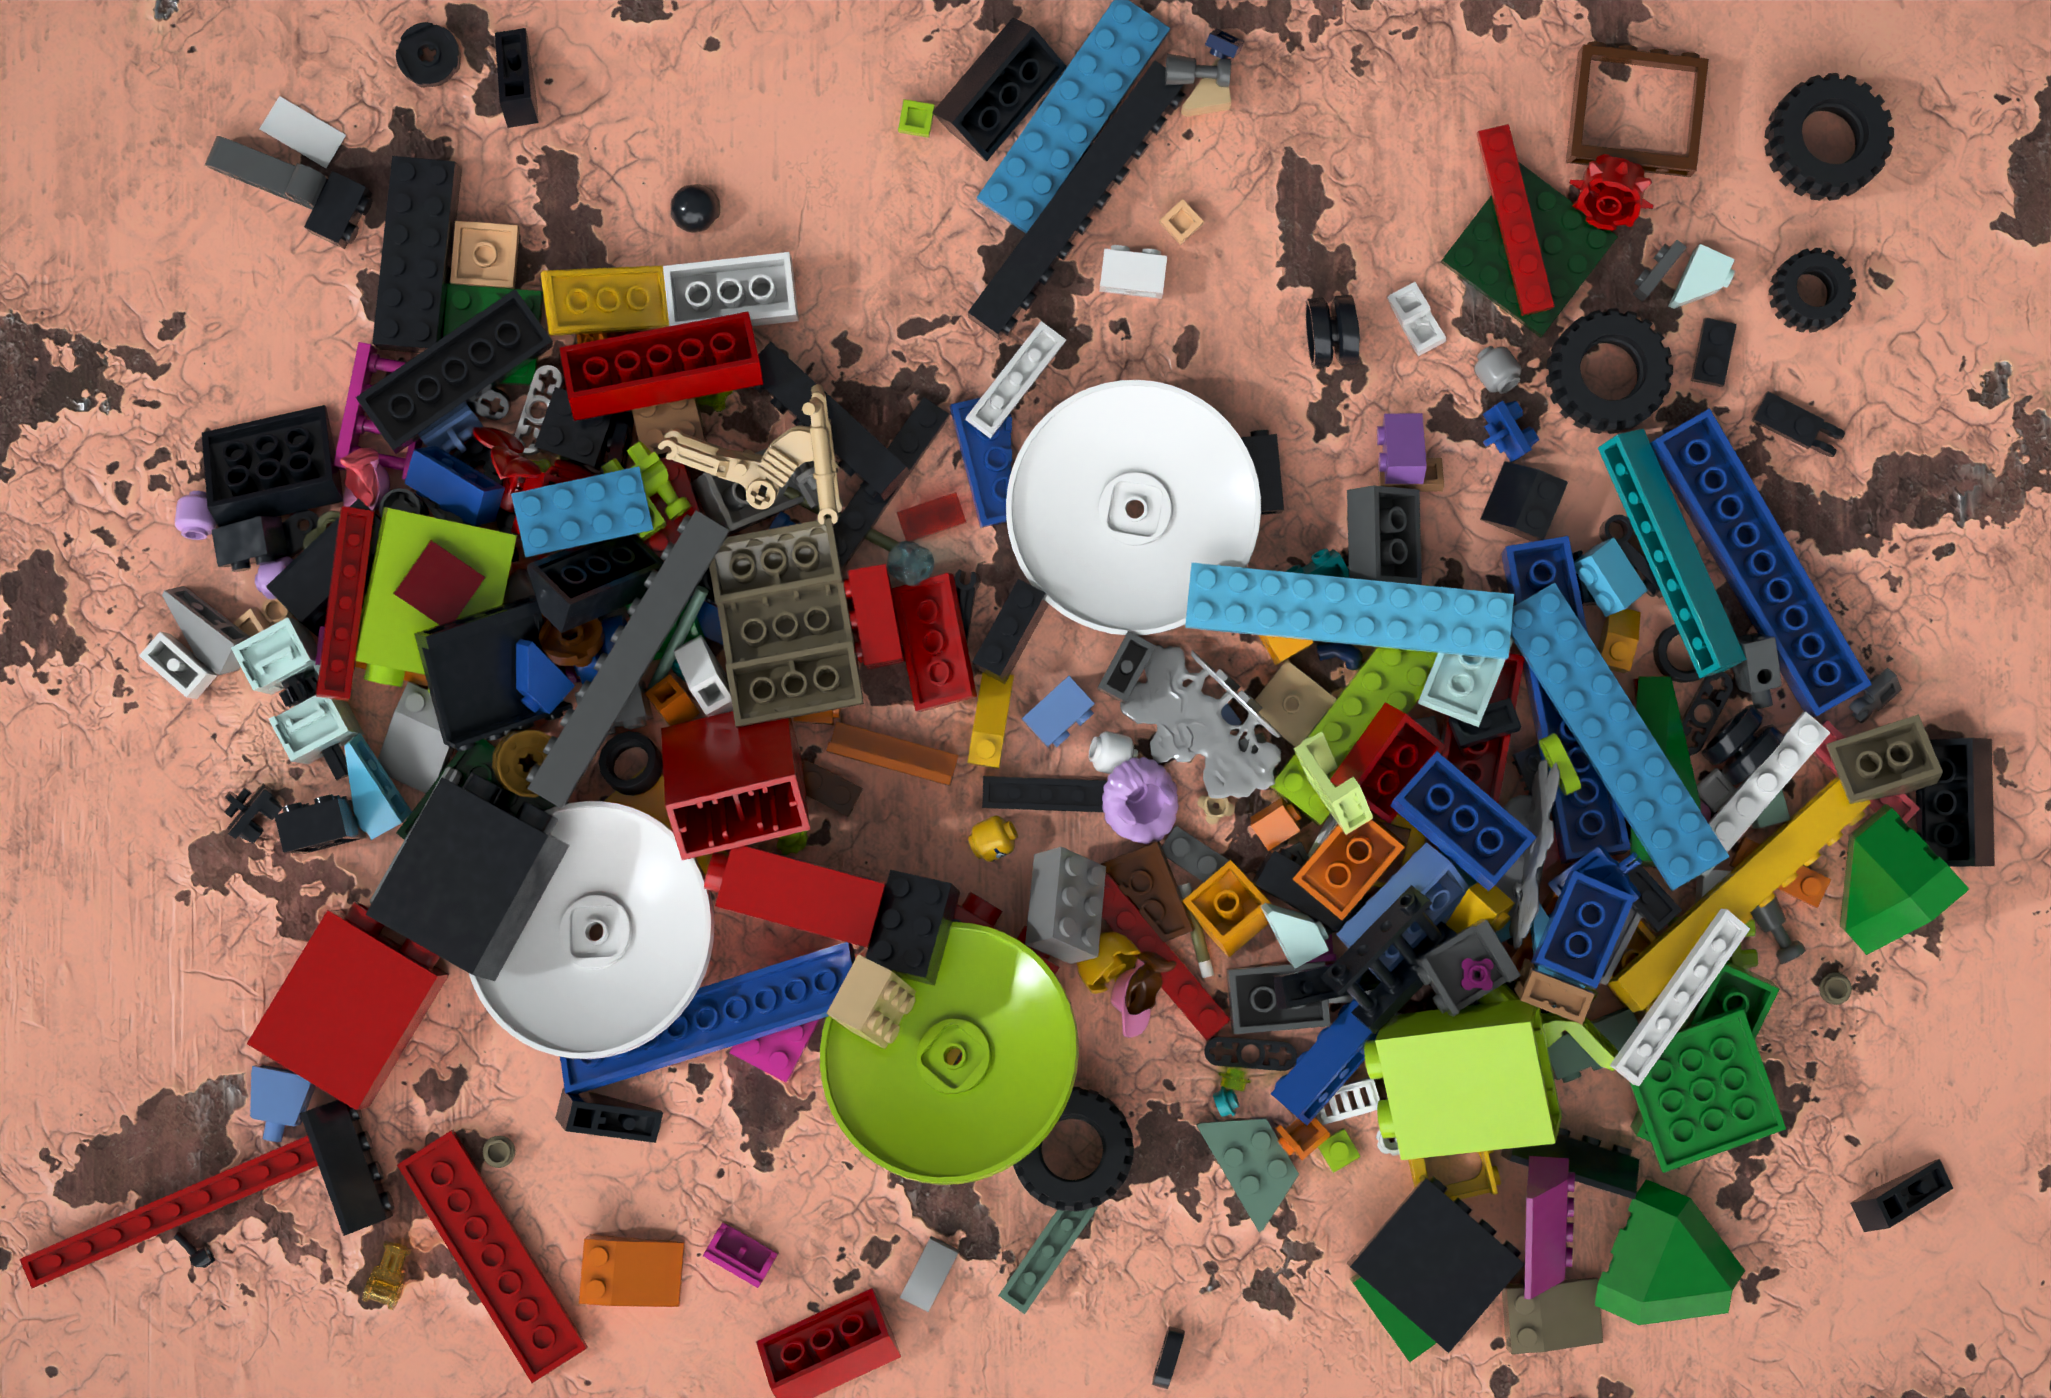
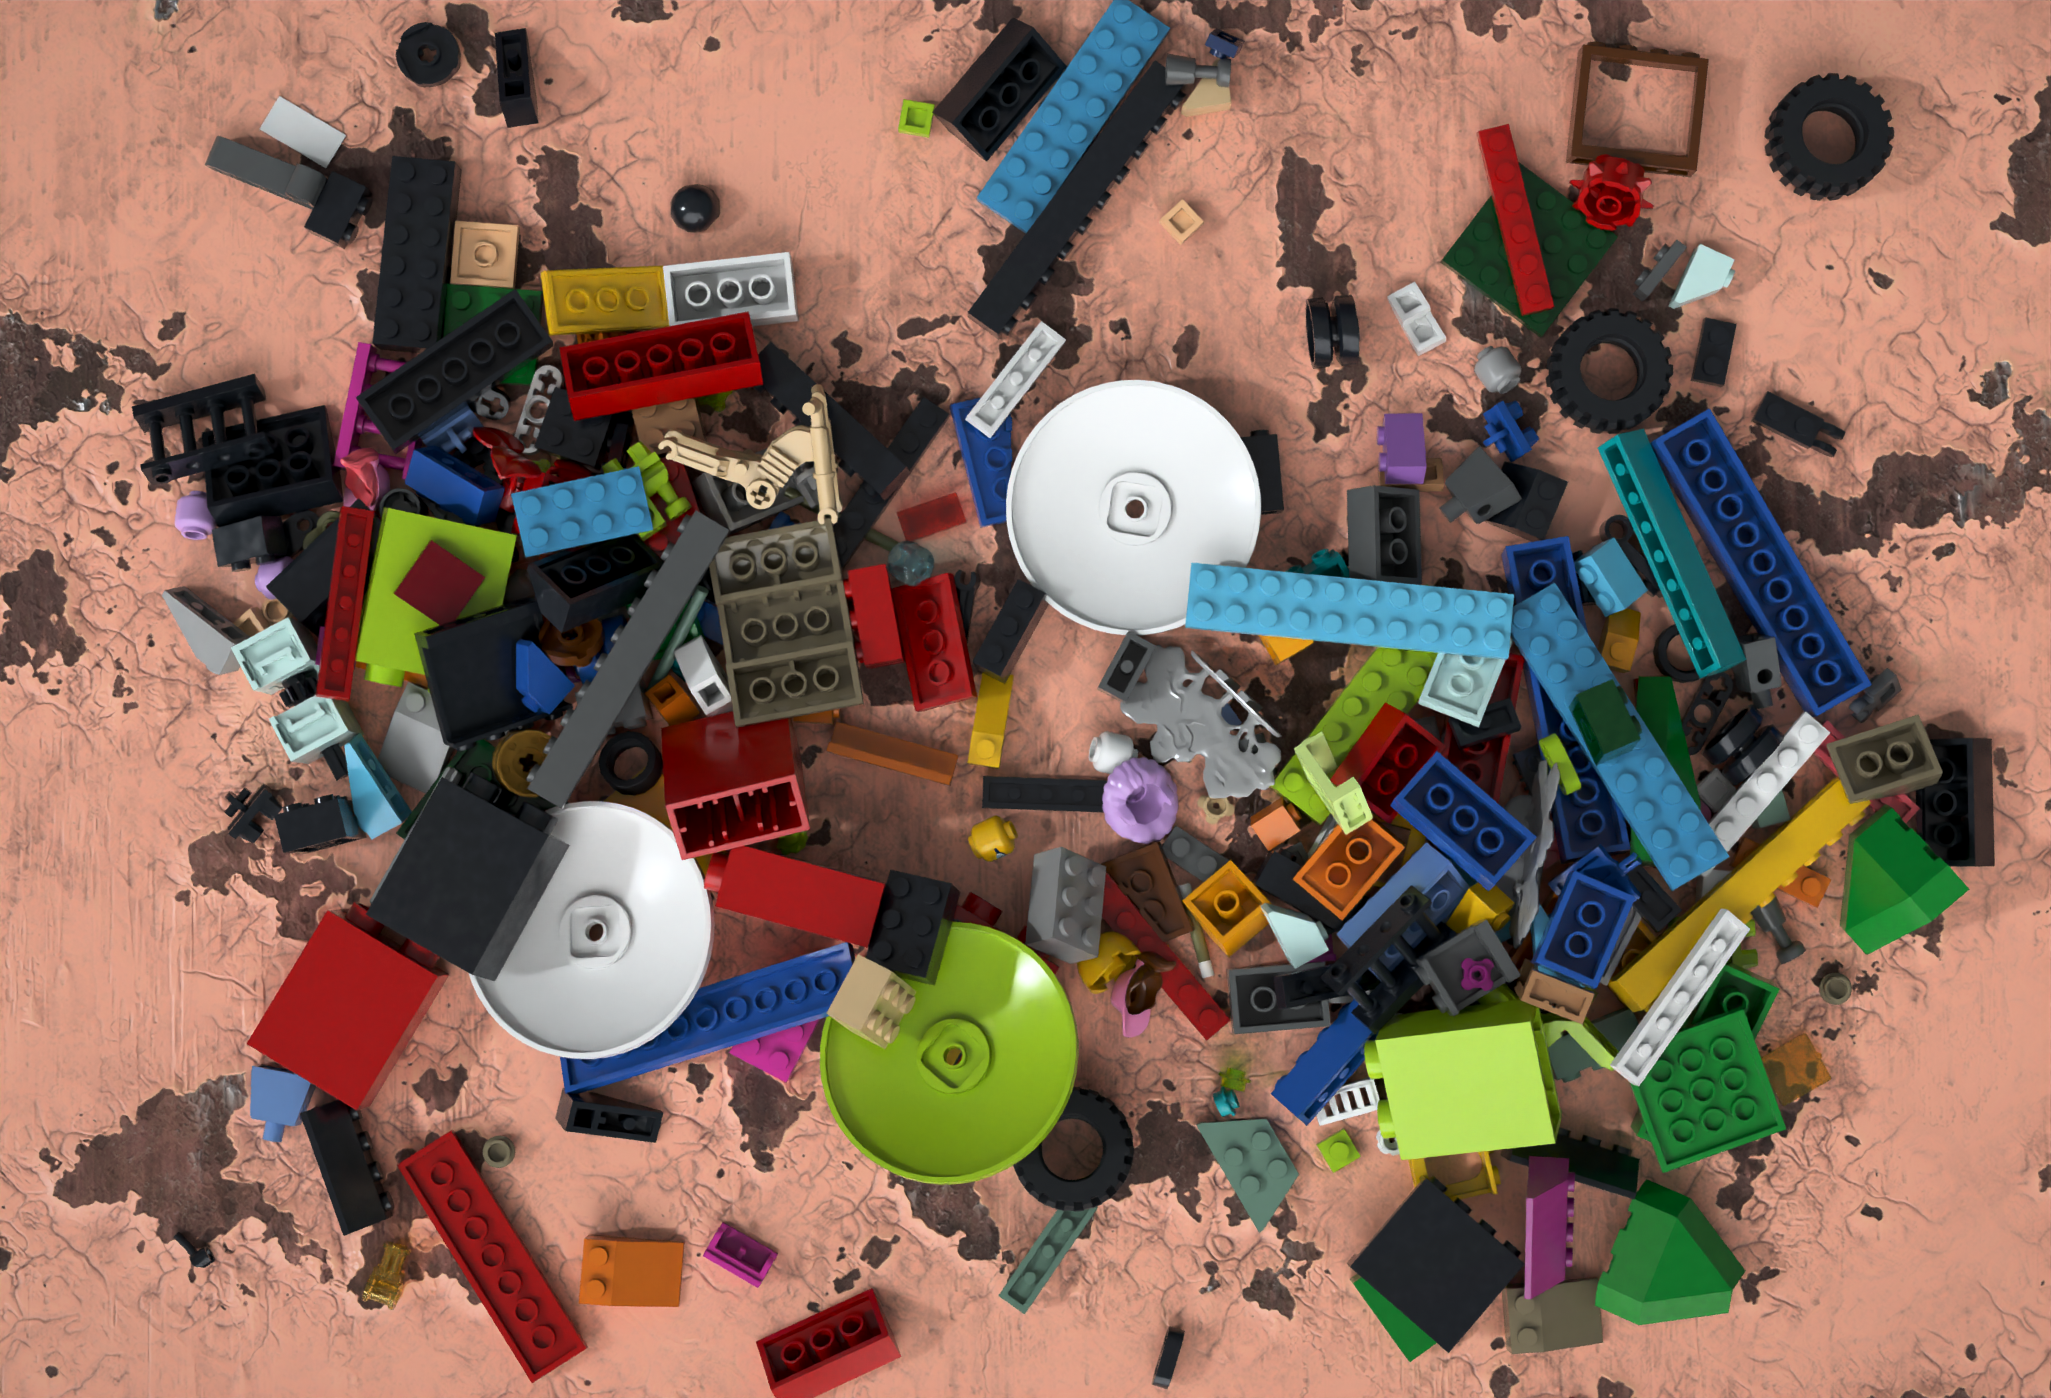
red plate [20,1135,318,1289] -> none
white brick [139,632,218,699] -> none
reddish brown plate [802,760,863,817] -> none
light grey slope [900,1236,959,1312] -> none
medium blue brick [1022,676,1095,748] -> none
white brick [1099,245,1167,299] -> none
black beam [1204,1036,1297,1071] -> none
tan plate [1255,660,1336,747] -> none
orange bracket [1275,1117,1331,1160] -> none
dark blue arm [1316,642,1363,670] -> none
black tyre [1768,248,1857,333] -> none
black slope [1850,1159,1953,1232] -> none
none -> black fence [132,374,275,485]
none -> dark grey torso [1439,446,1522,524]
none -> dark green brick [1569,679,1642,766]
none -> clear yellow piece [1761,1033,1832,1106]

